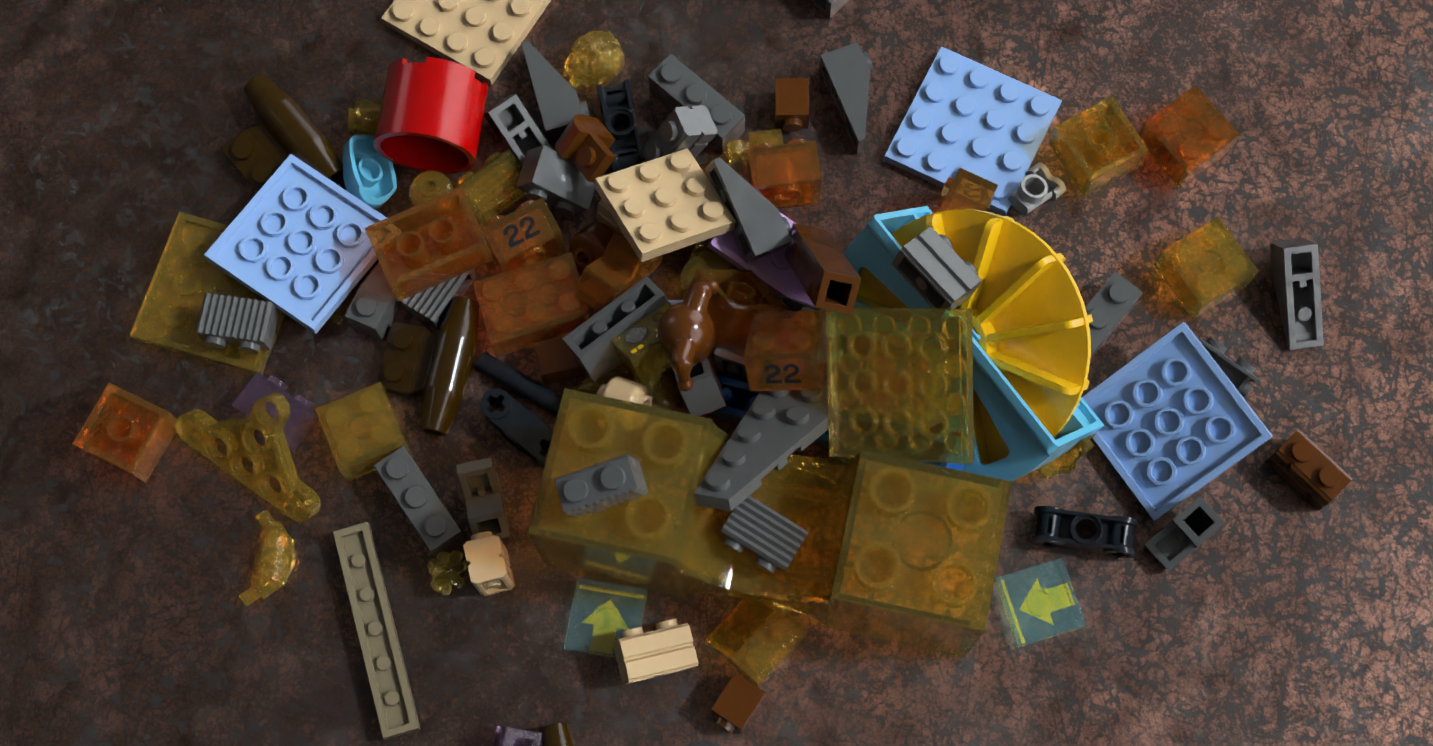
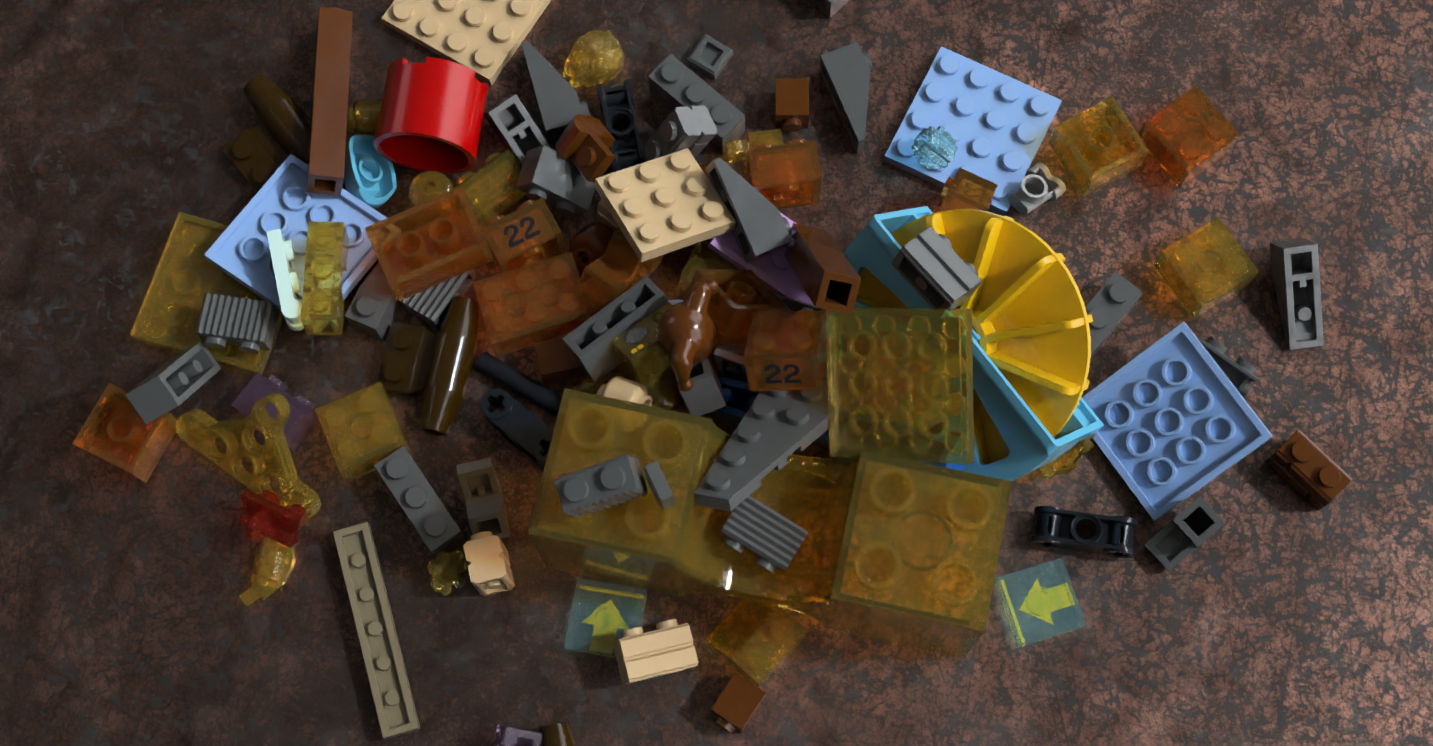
none -> dark grey brick [125,340,221,424]
none -> clear red hips [239,490,306,548]
none -> light aqua plate [266,229,308,331]
none -> clear yellow arch [301,221,349,335]
none -> reddish brown brick [306,7,353,196]
none -> dark grey tile [644,460,675,509]
none -> dark grey tile [687,34,733,80]
none -> clear light blue gear [912,126,958,170]

